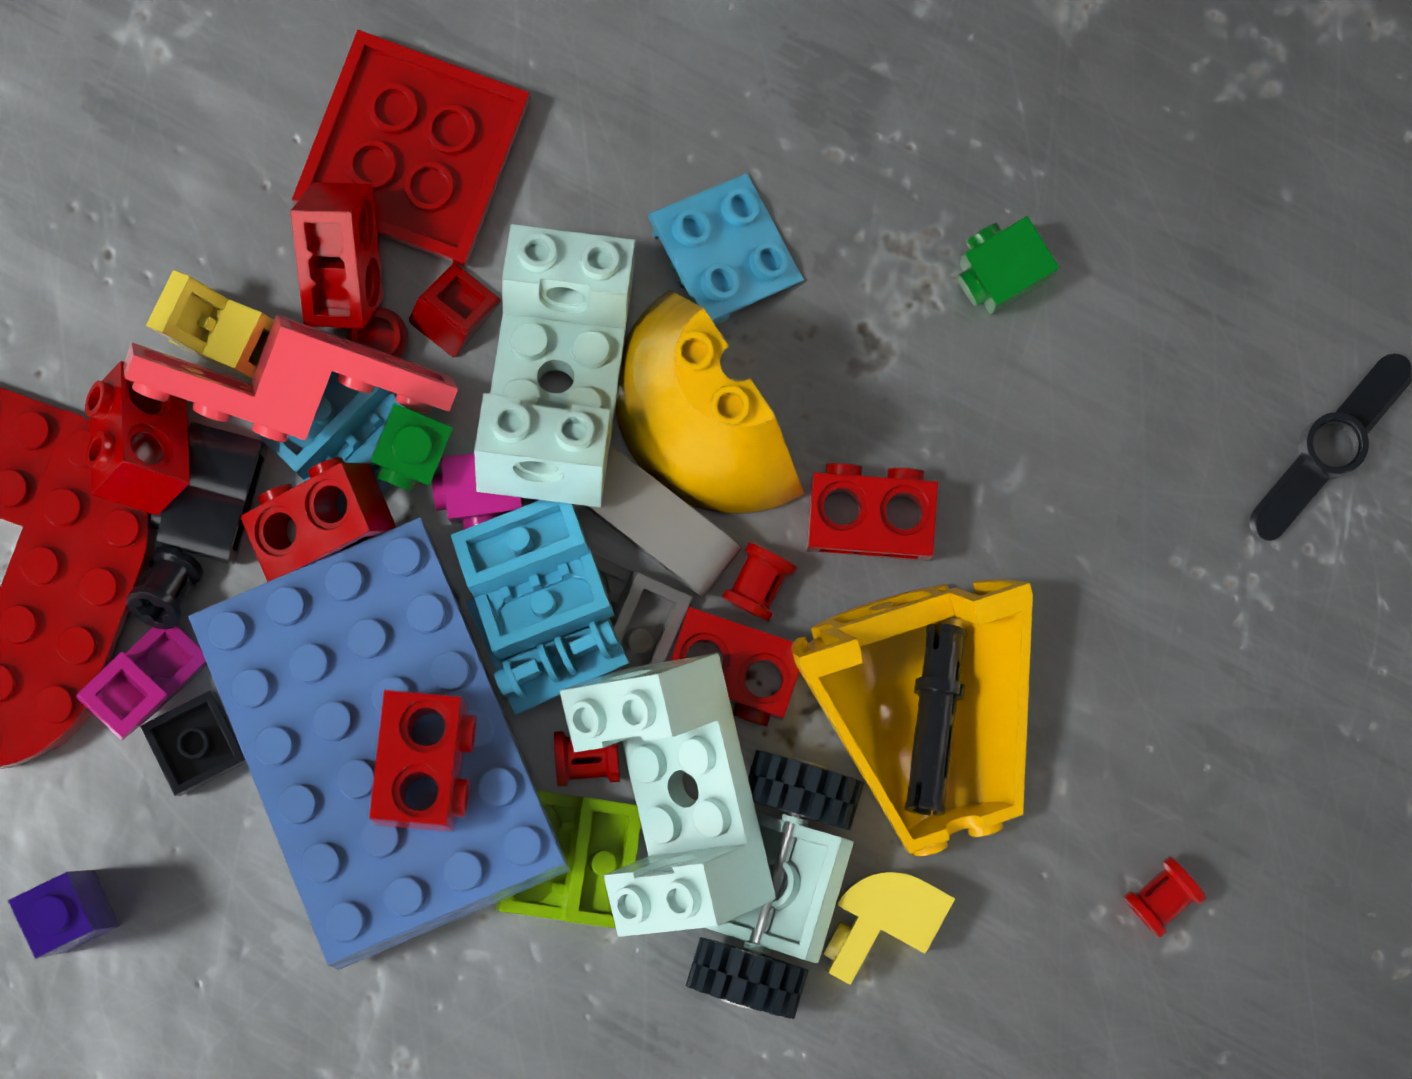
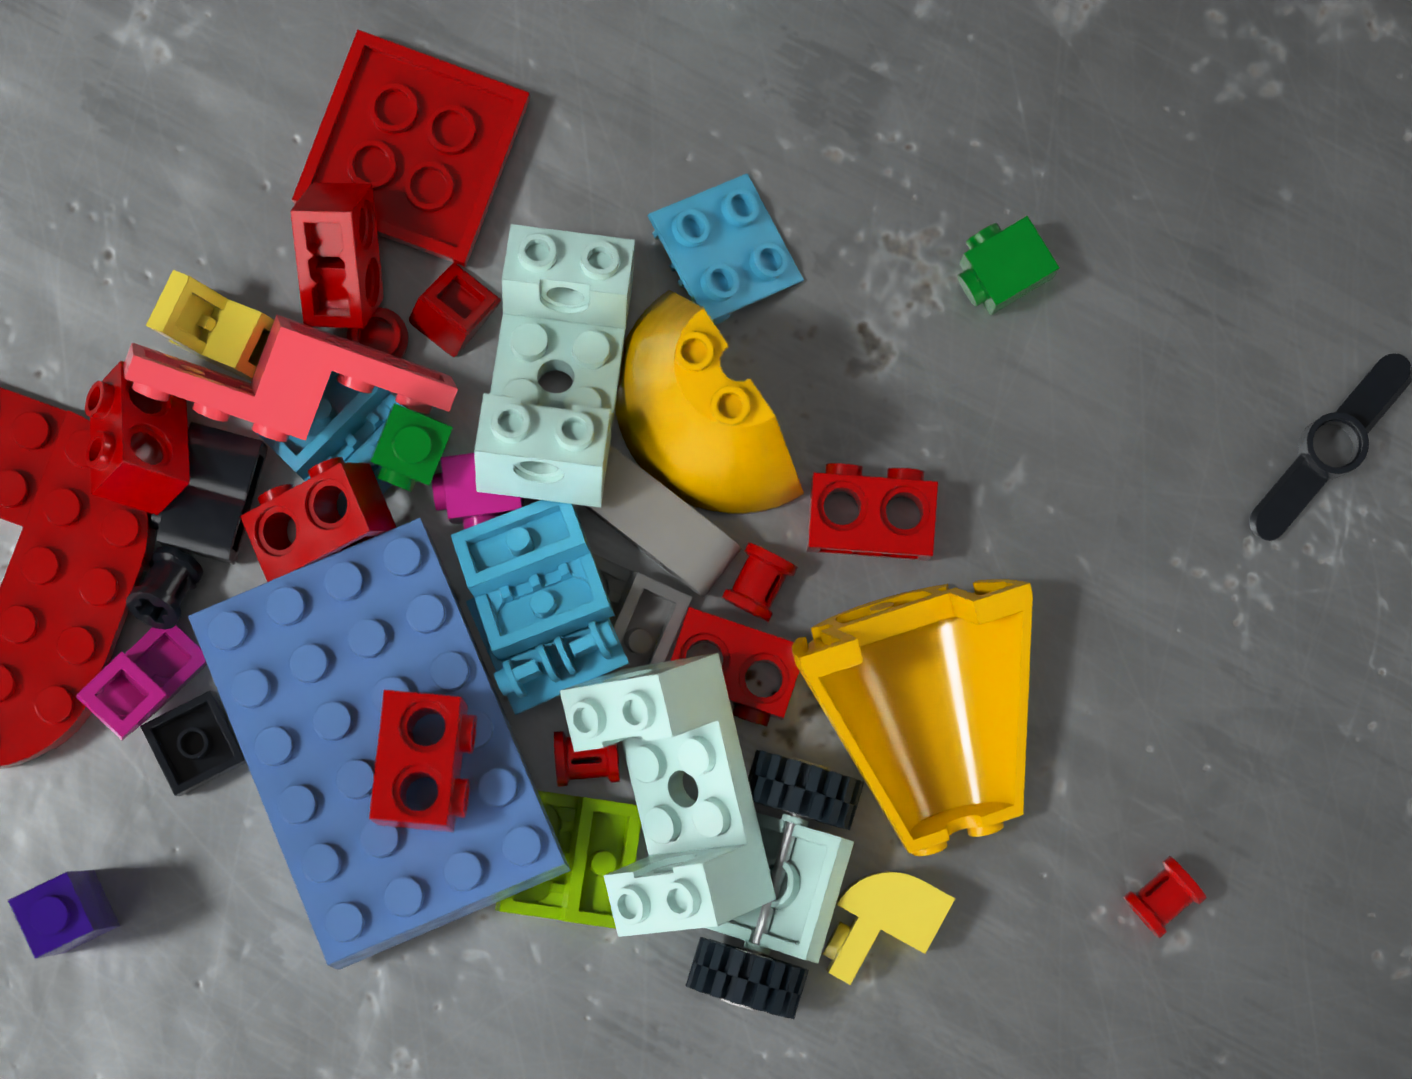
black pin [904,624,967,816] -> none

